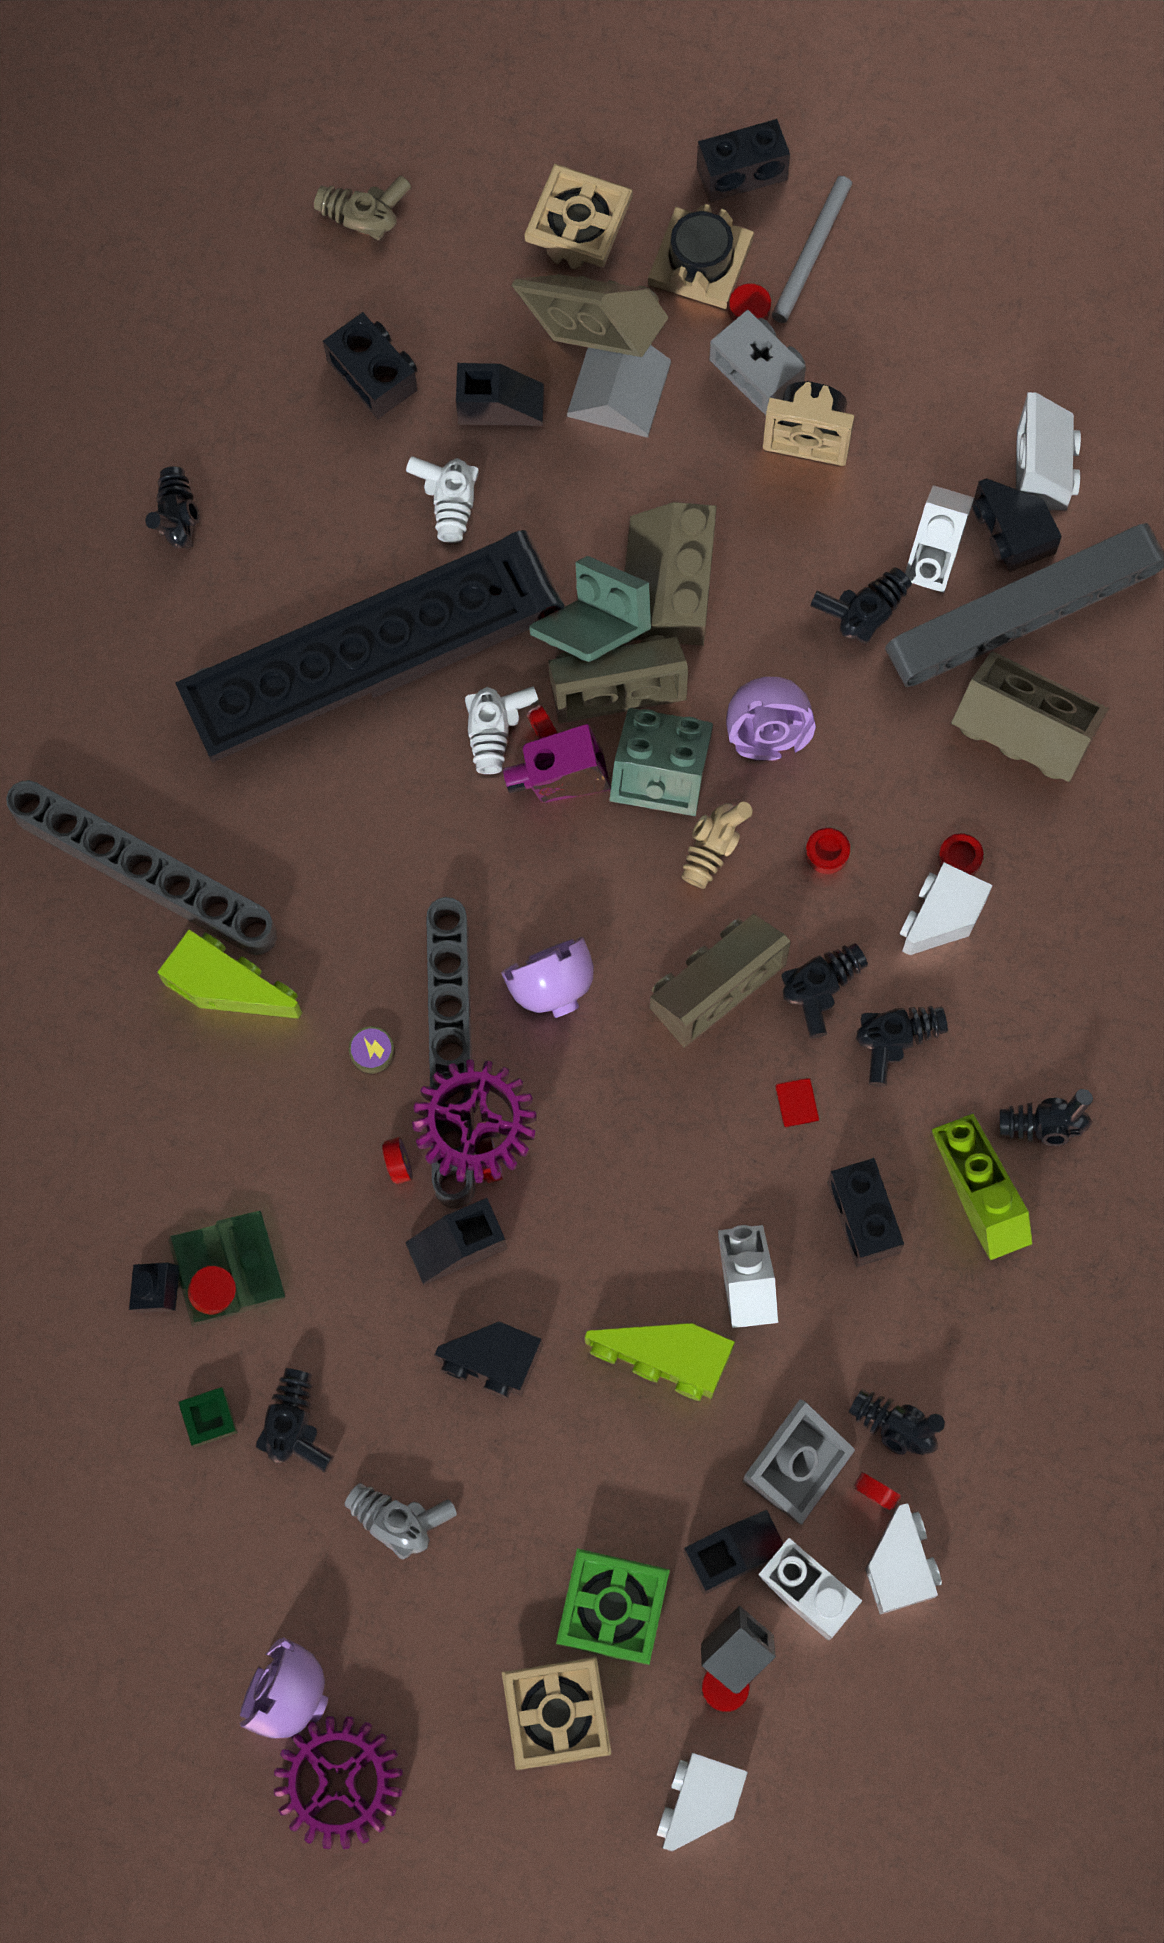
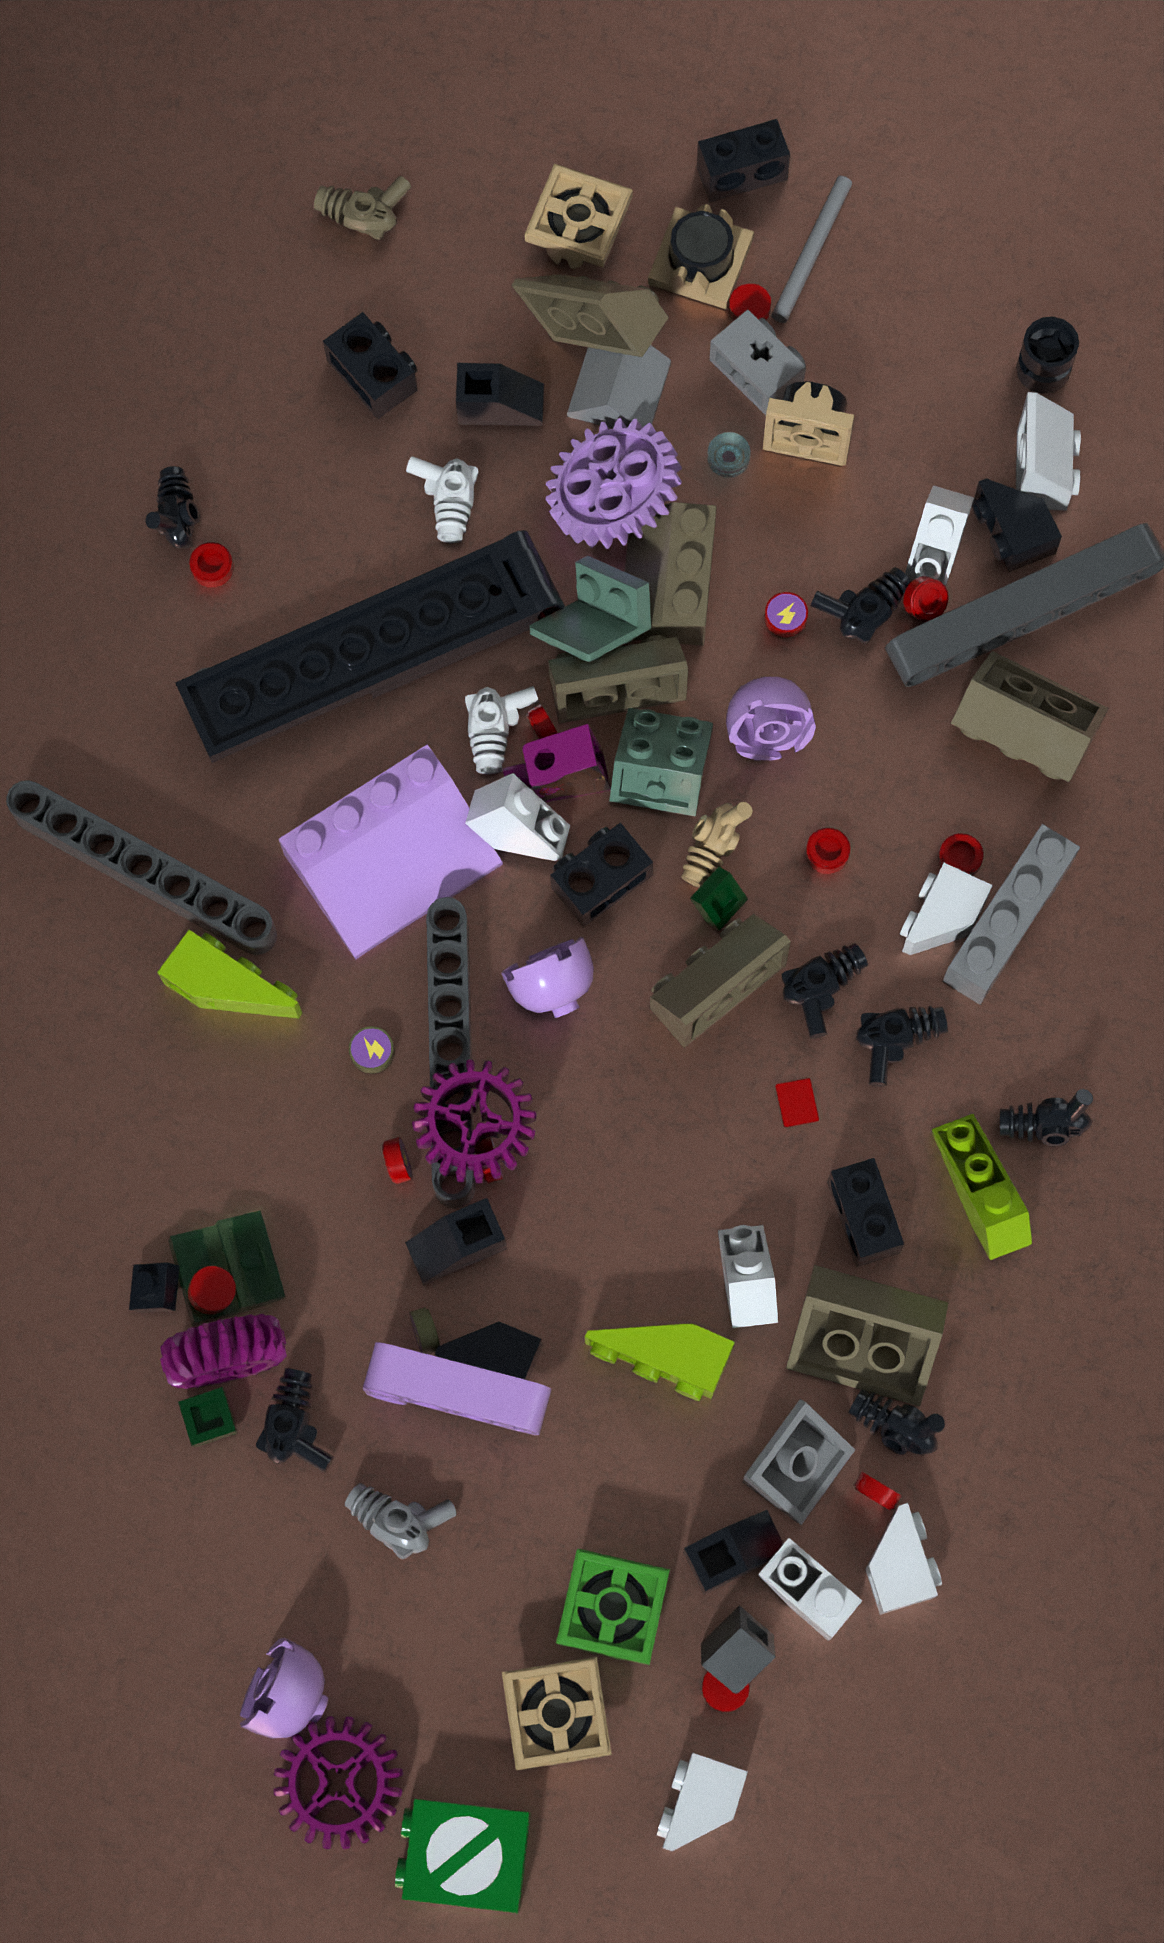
none -> magenta gear [160,1314,287,1389]
none -> red tile [189,542,234,588]
none -> lavender slope [279,744,503,960]
none -> lavender beam [363,1342,551,1435]
none -> green brick [395,1799,531,1913]
none -> olive tile [409,1307,440,1354]
none -> white slope [465,773,570,861]
none -> lavender gear [546,418,682,549]
none -> black brick [550,822,653,927]
none -> dark green plate [690,867,748,931]
none -> clear light blue tile [707,432,750,478]
none -> tile [764,592,808,638]
none -> dark tan slope [786,1265,948,1406]
none -> red tile [903,576,949,622]
none -> light grey arch [942,824,1080,1005]
none -> black wheel [1016,316,1079,394]

